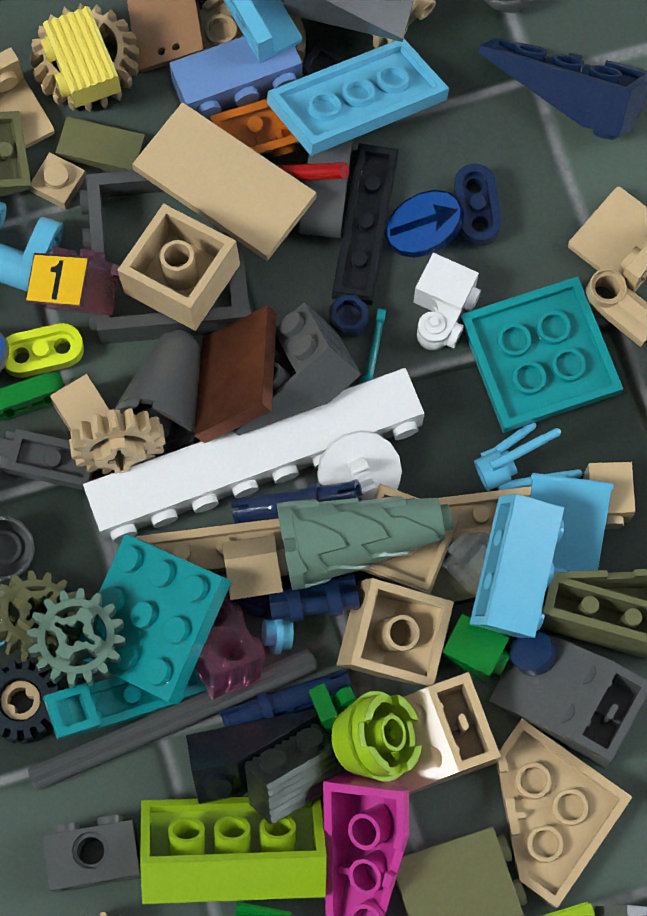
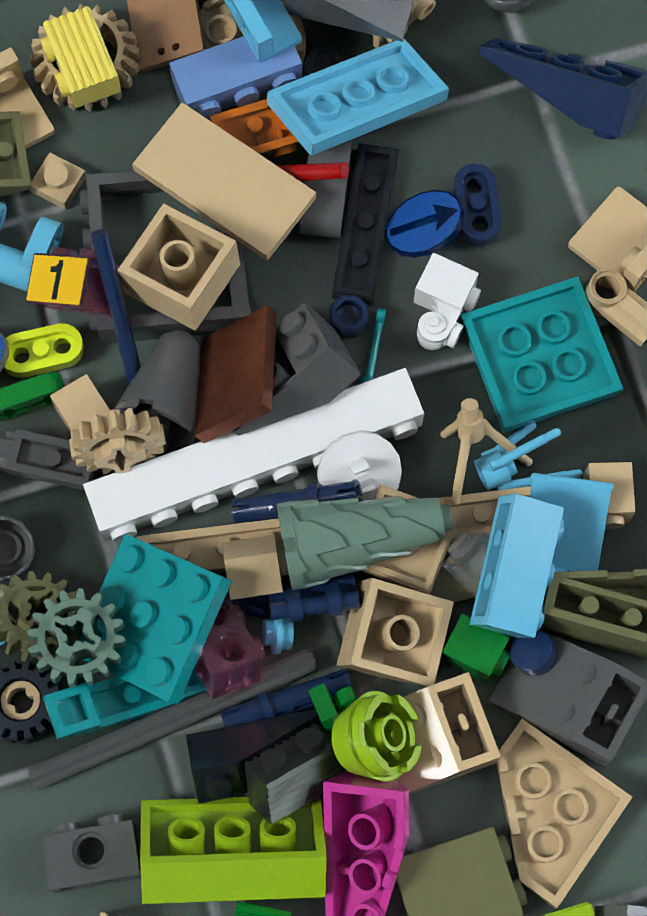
olive tile [55,117,146,172] -> none
none -> dark blue bar [90,229,141,385]
none -> tan plant [440,398,533,505]

